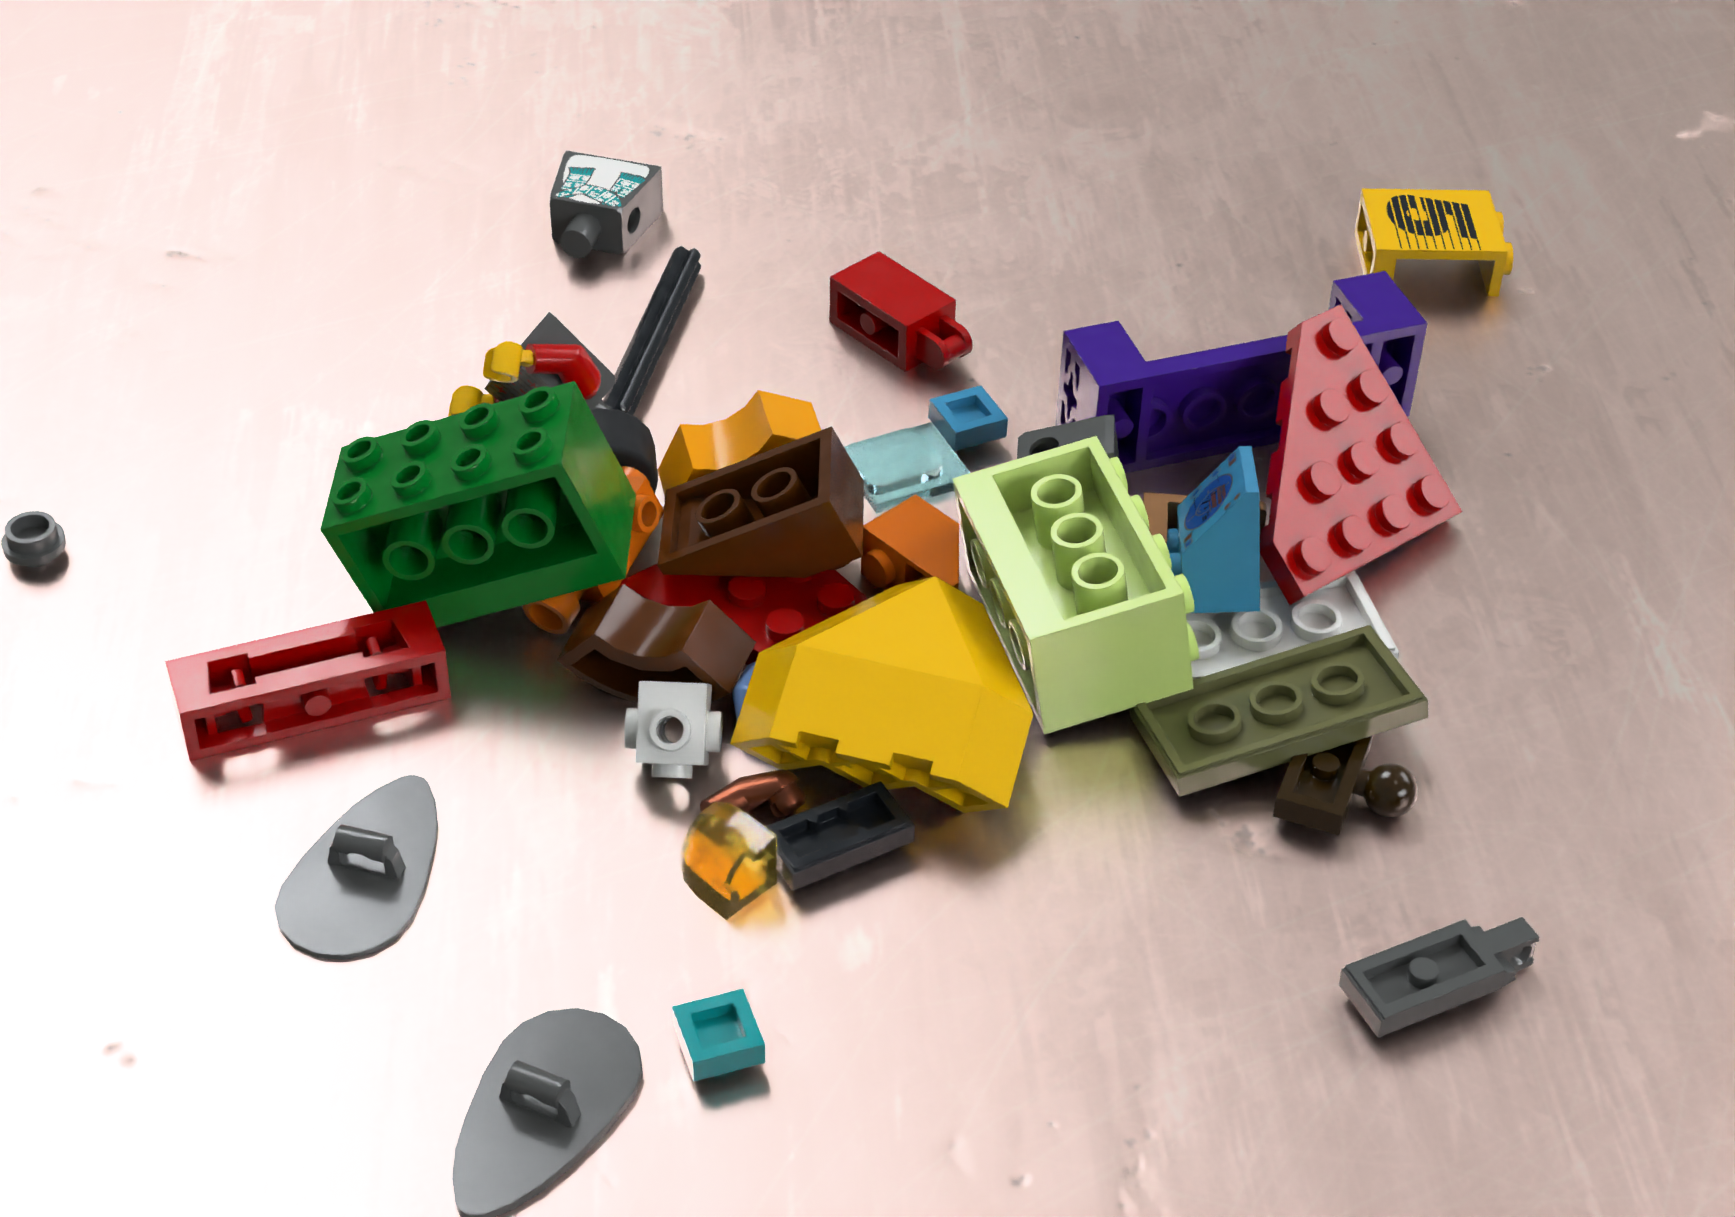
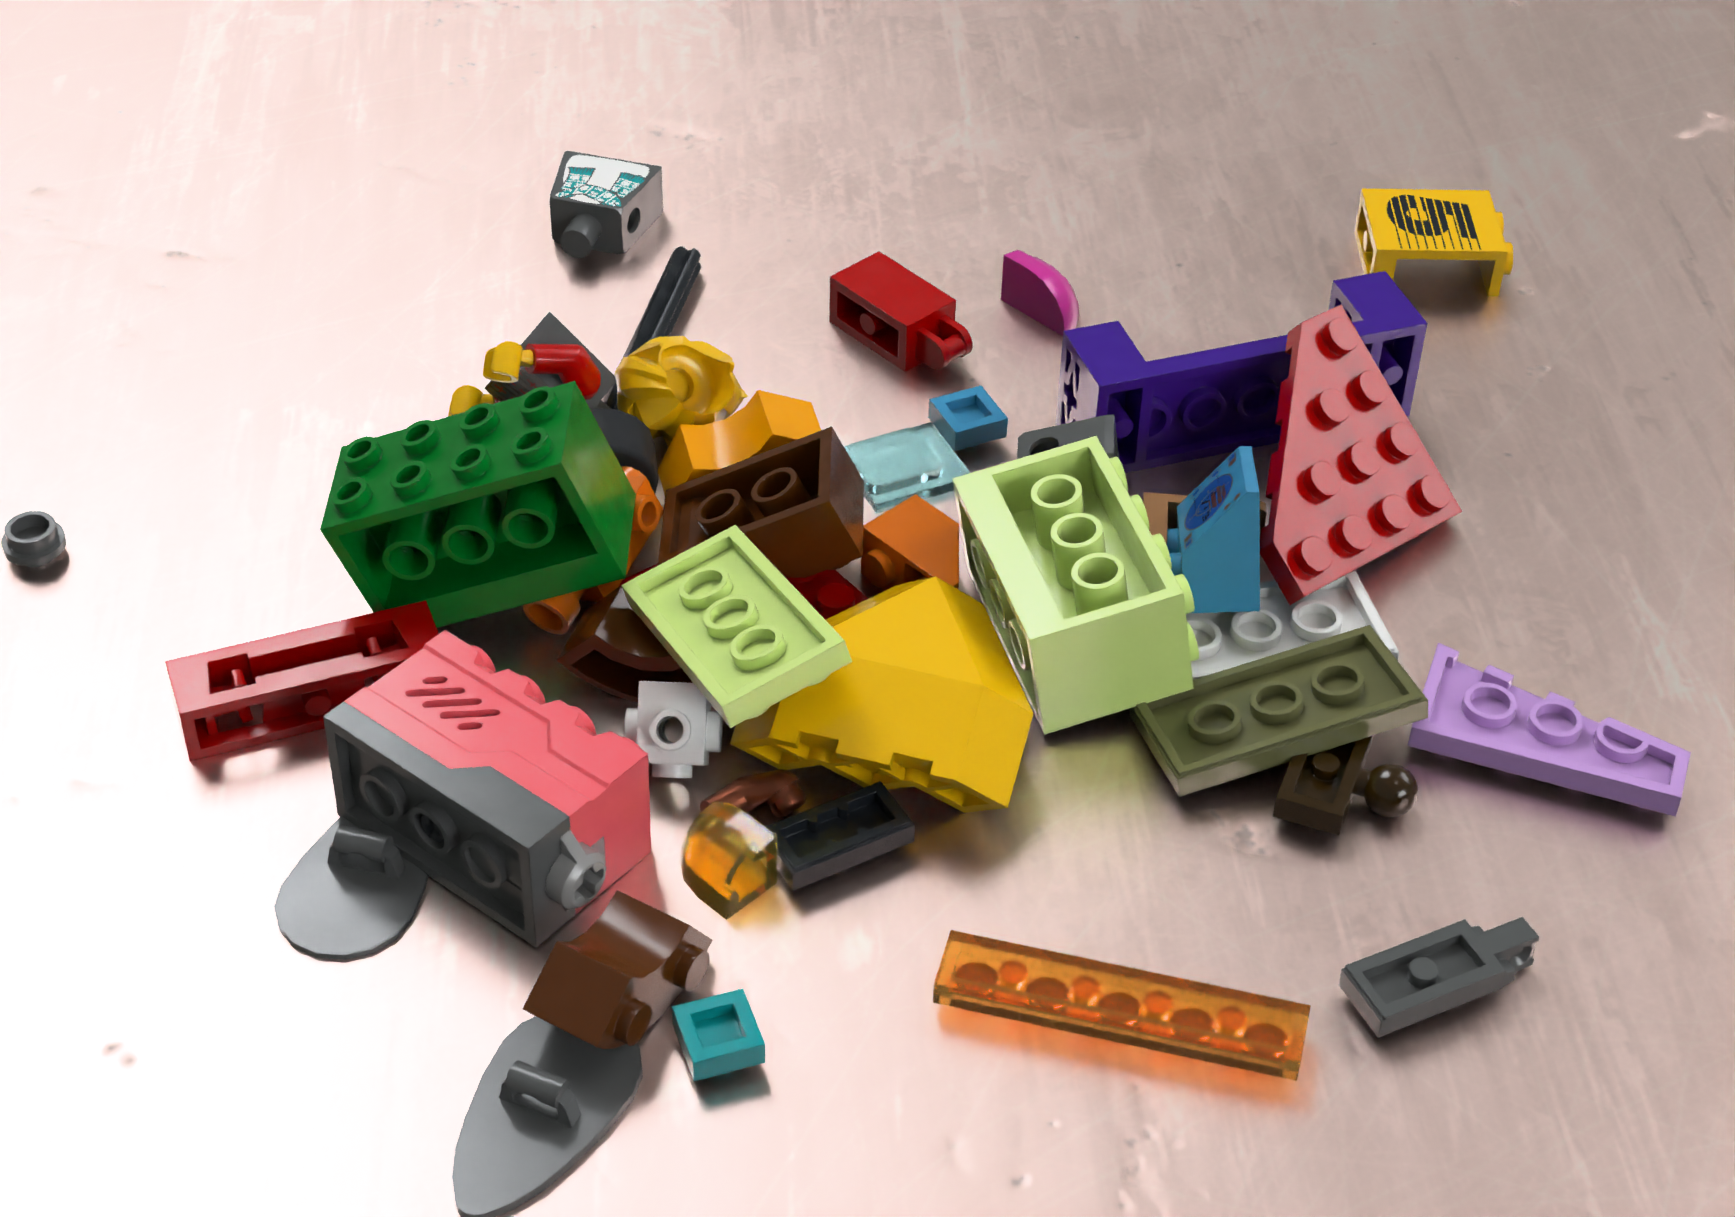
none -> piece [323,630,651,948]
none -> reddish brown brick [522,890,713,1049]
none -> yellow hair [614,336,748,447]
none -> yellowish green plate [621,525,852,728]
none -> clear orange plate [933,930,1311,1081]
none -> dark pink brick [1001,250,1080,336]
none -> lavender wing [1408,643,1691,816]

